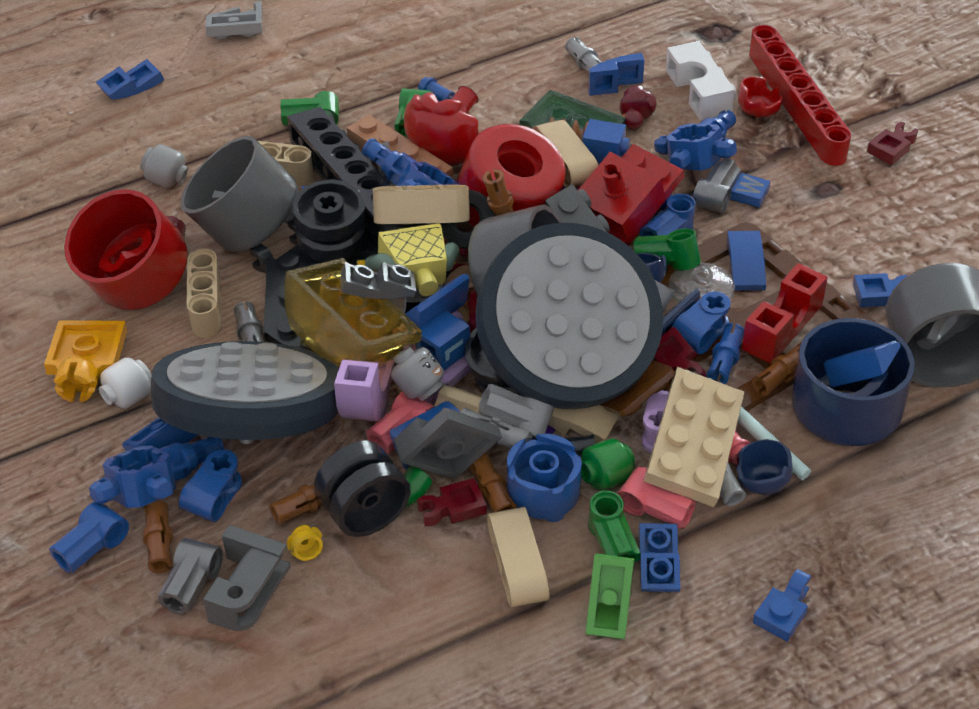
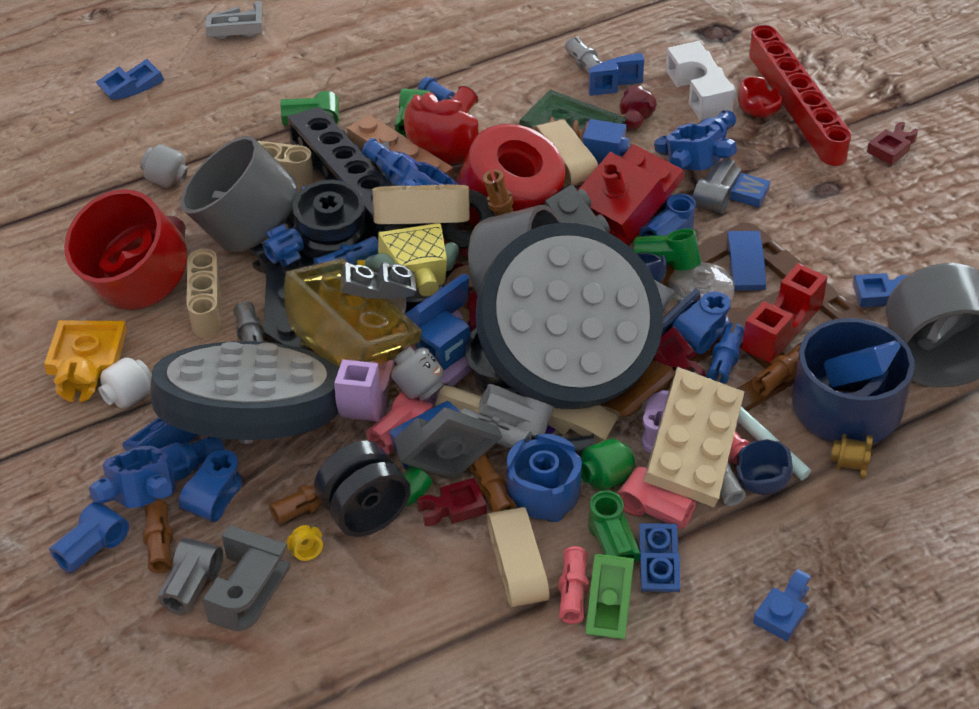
none -> blue gear [263,224,304,267]
none -> blue pin [314,236,378,279]
none -> coral pin [558,546,589,624]
none -> pearl gold brick [830,434,873,479]

